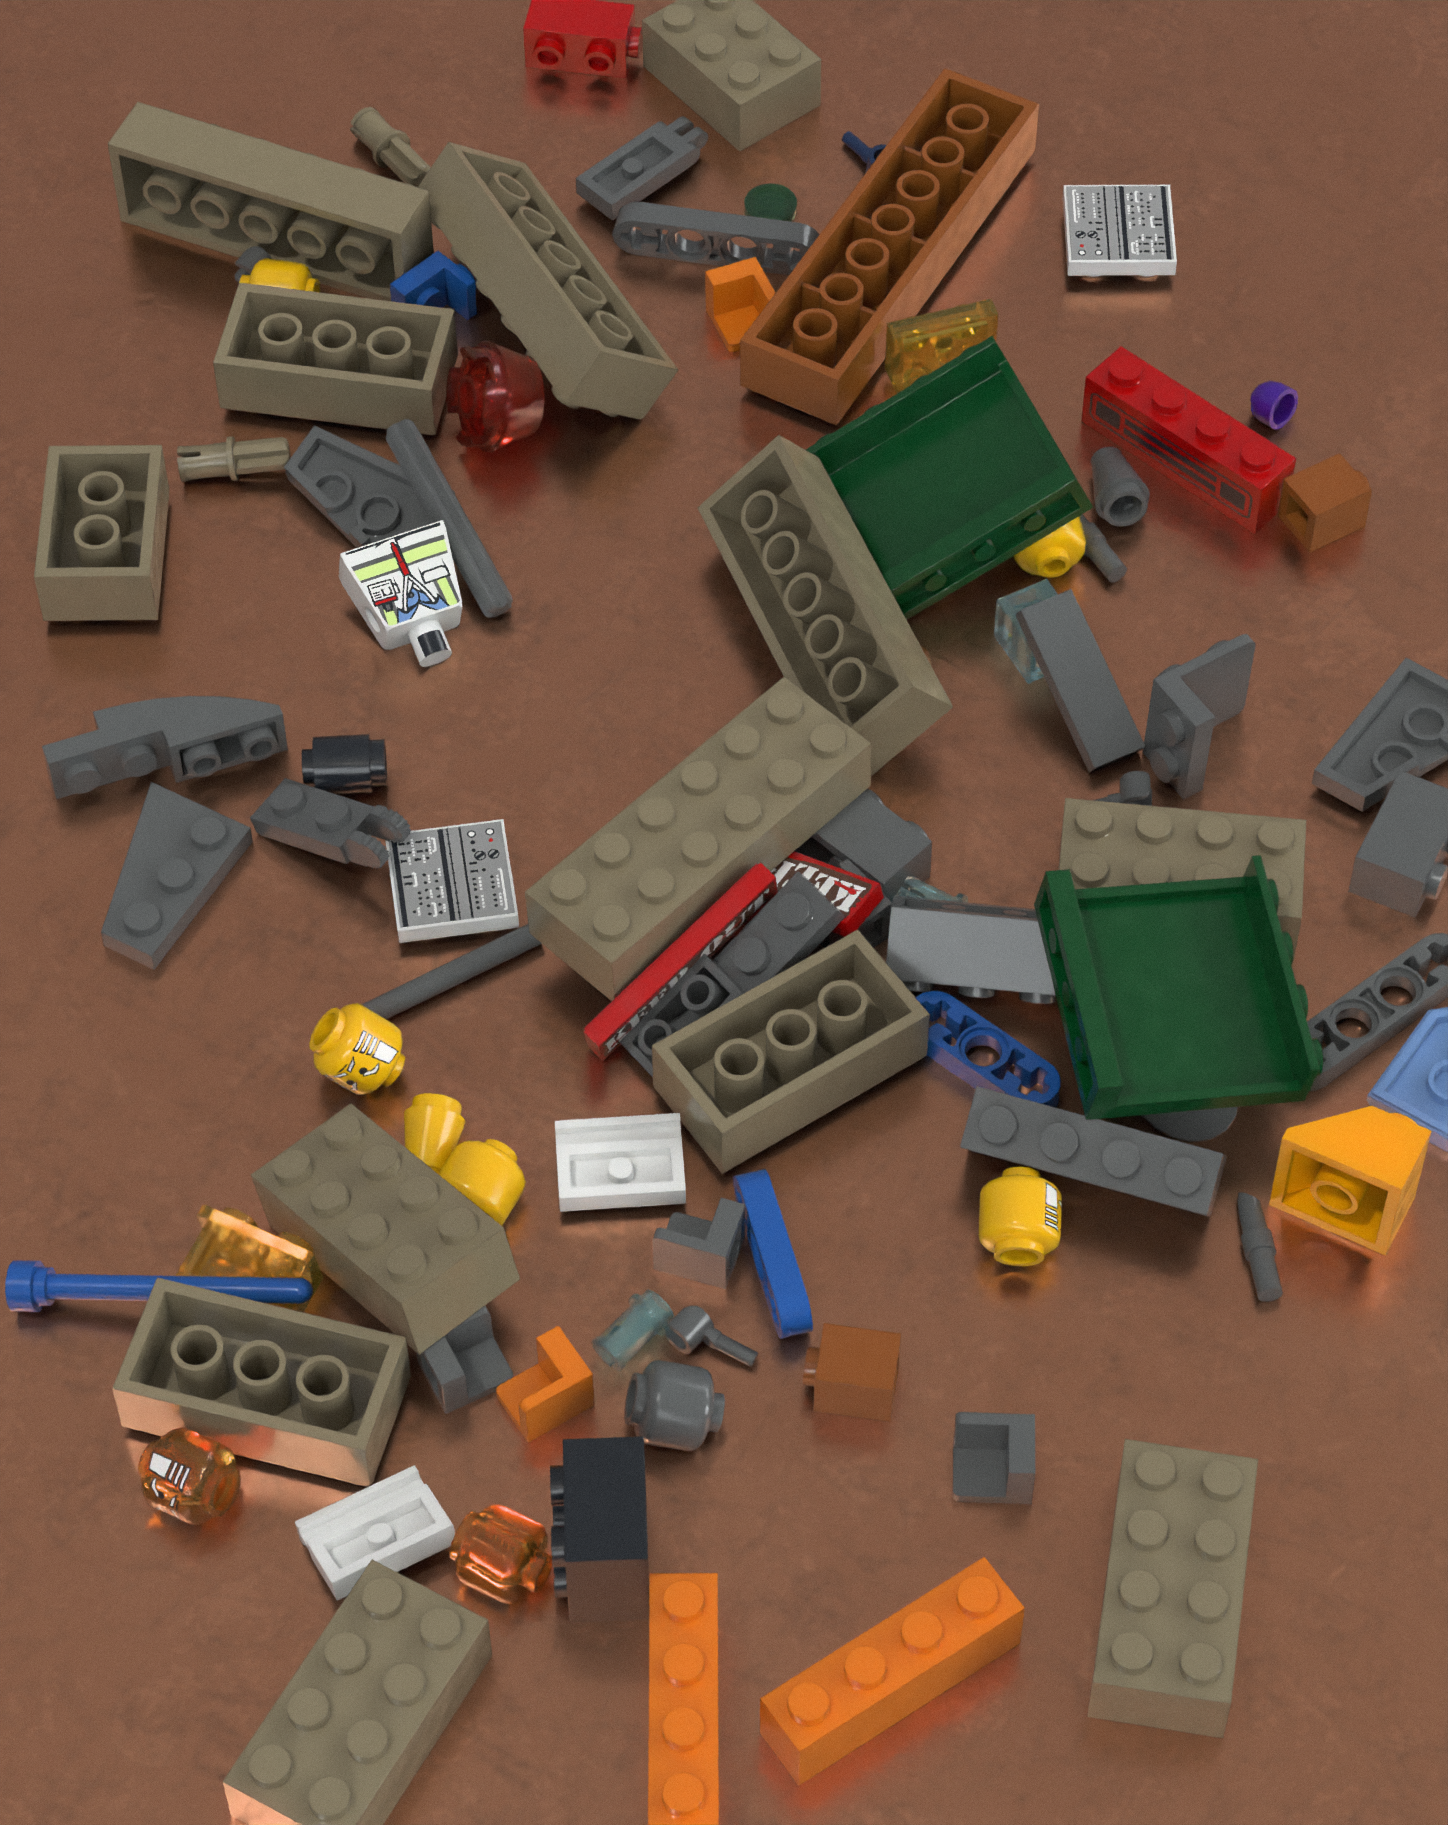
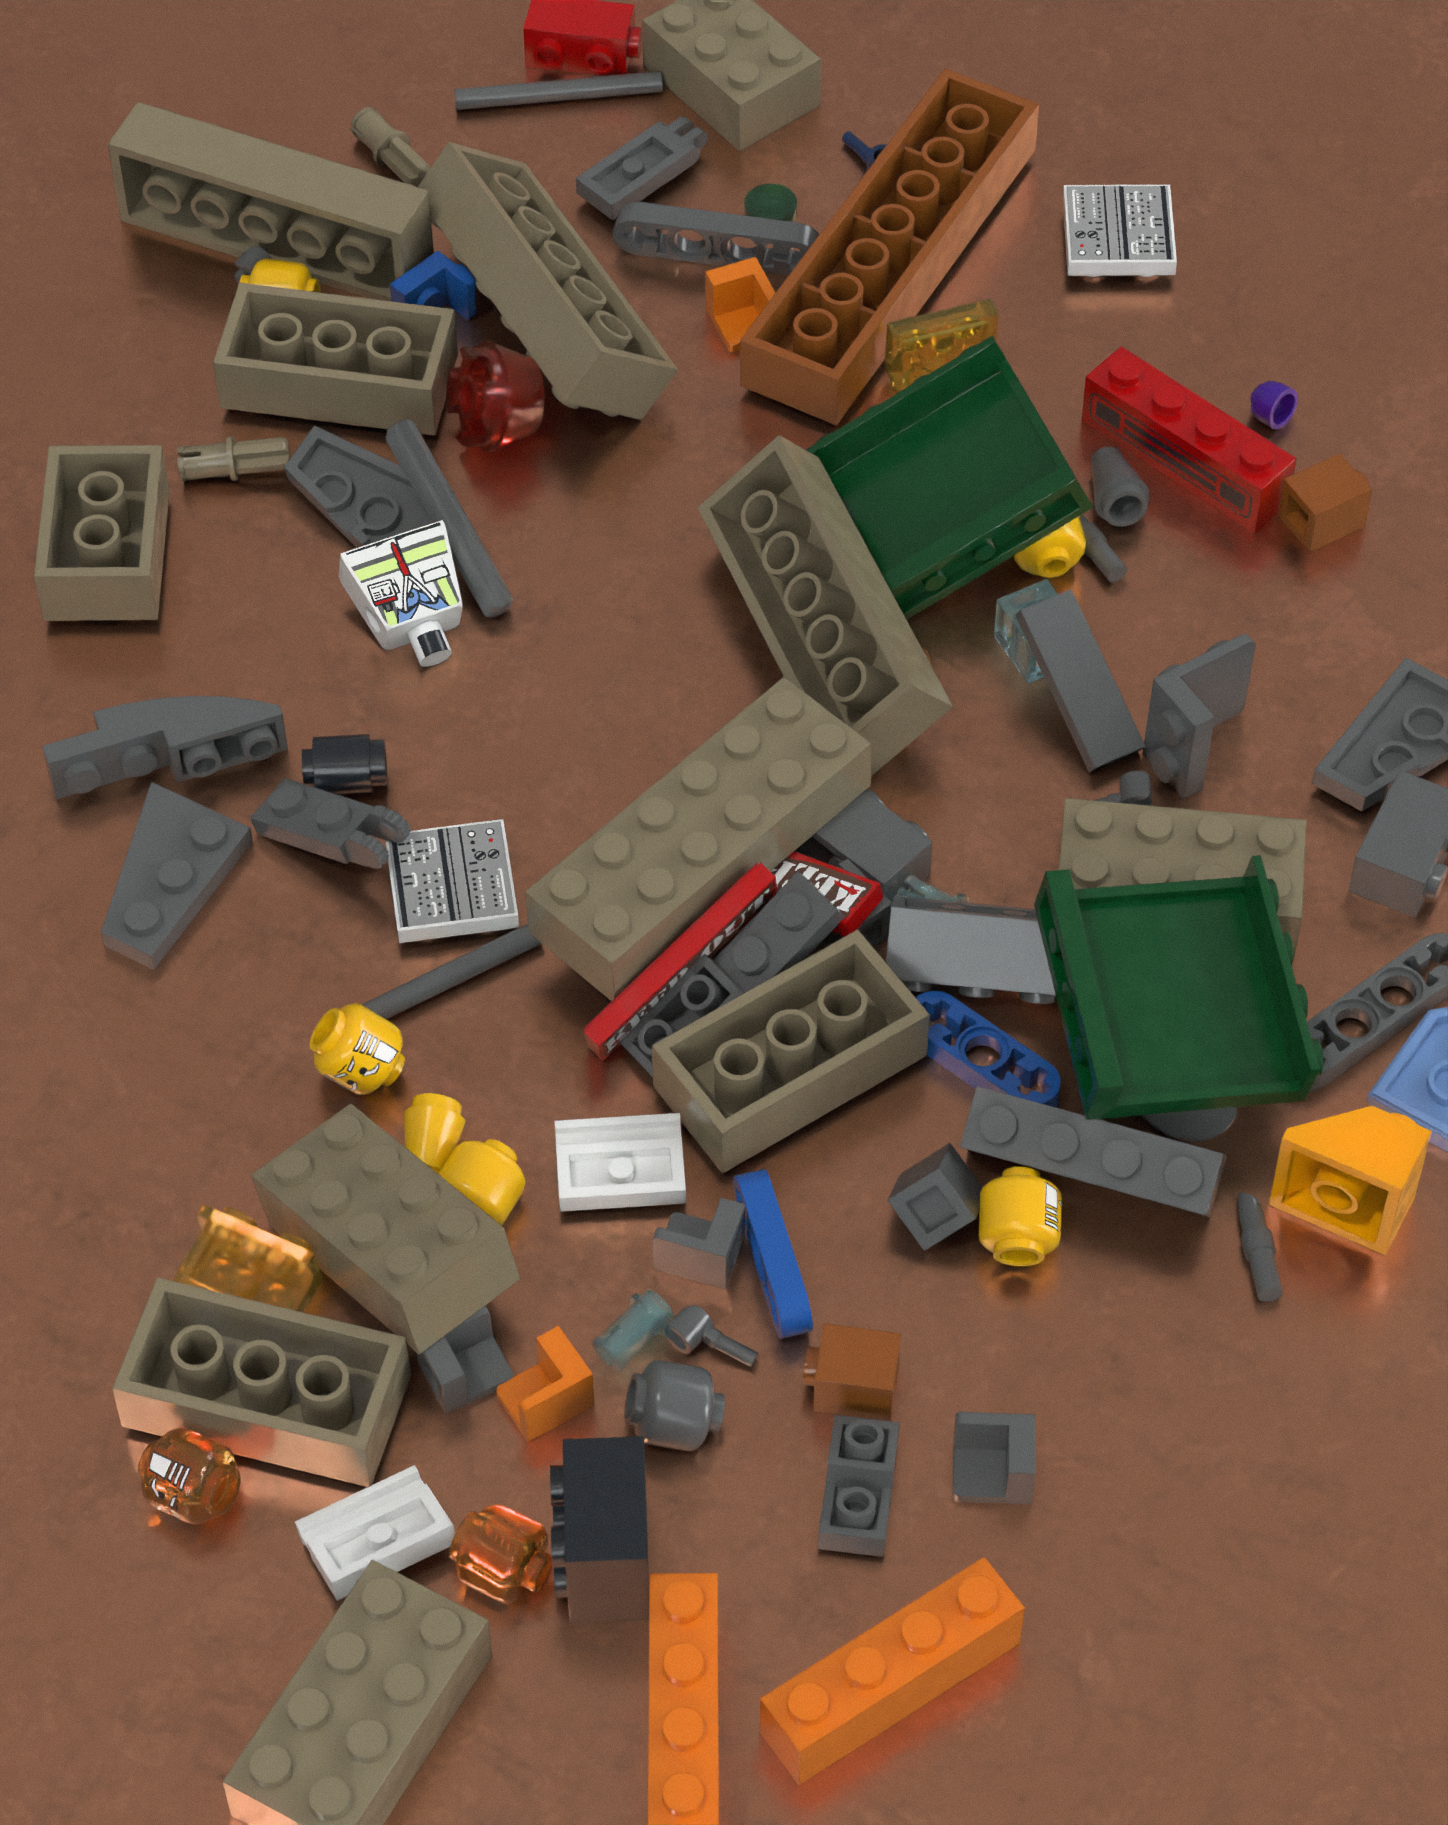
blue piece [5,1260,313,1312] -> none
dark tan brick [1087,1439,1258,1738] -> none
none -> dark grey bar [454,71,663,110]
none -> dark grey slope [818,1415,900,1557]
none -> dark grey panel [888,1143,982,1251]

